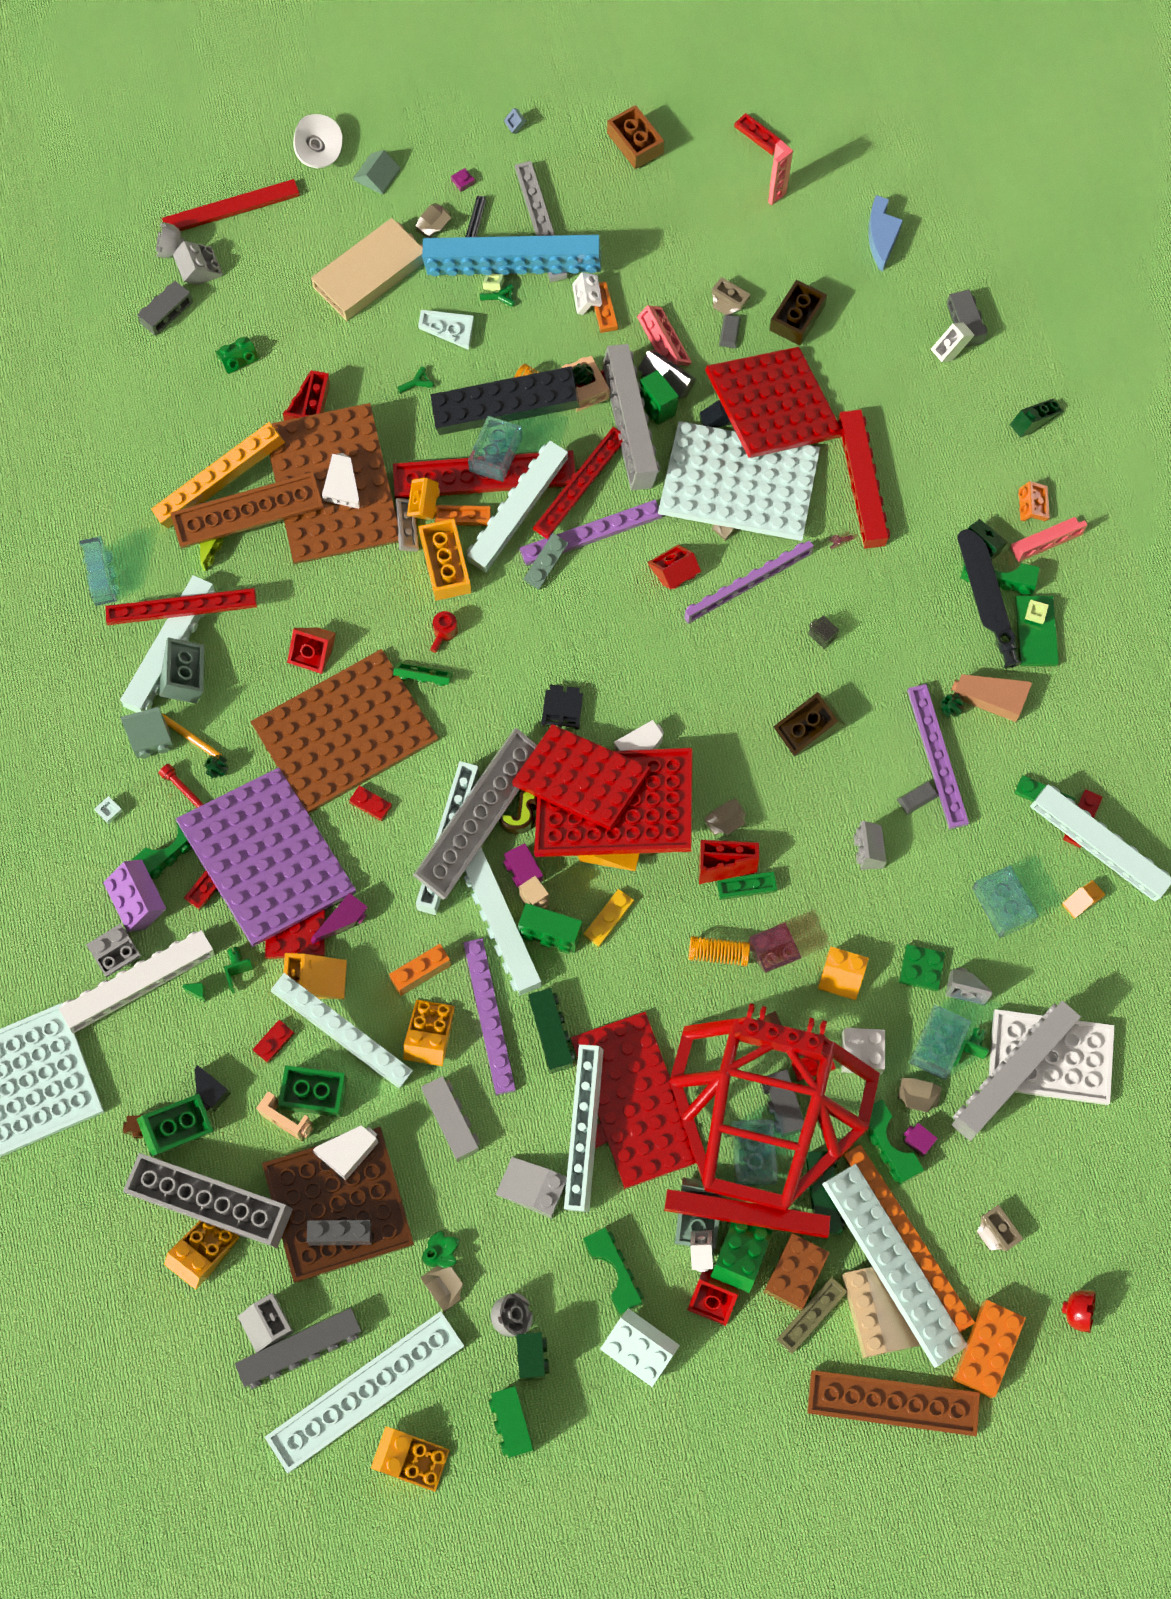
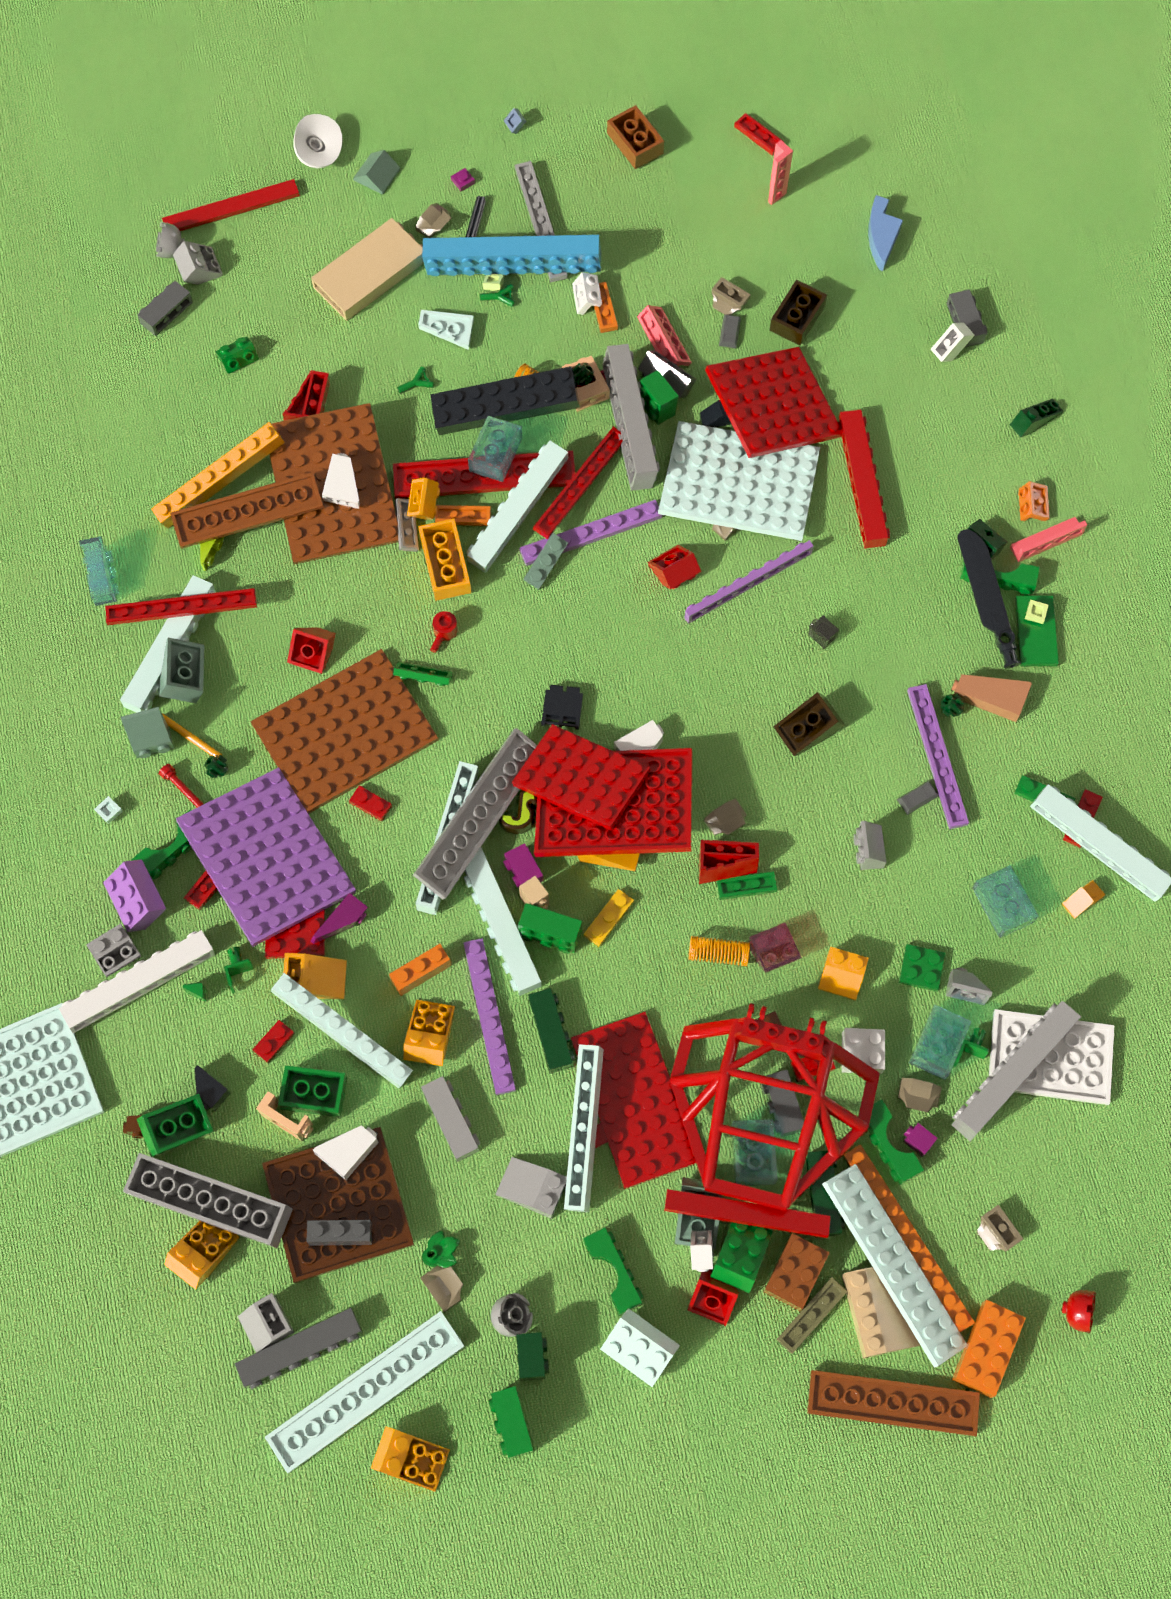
hand [827,535,853,549] -> none

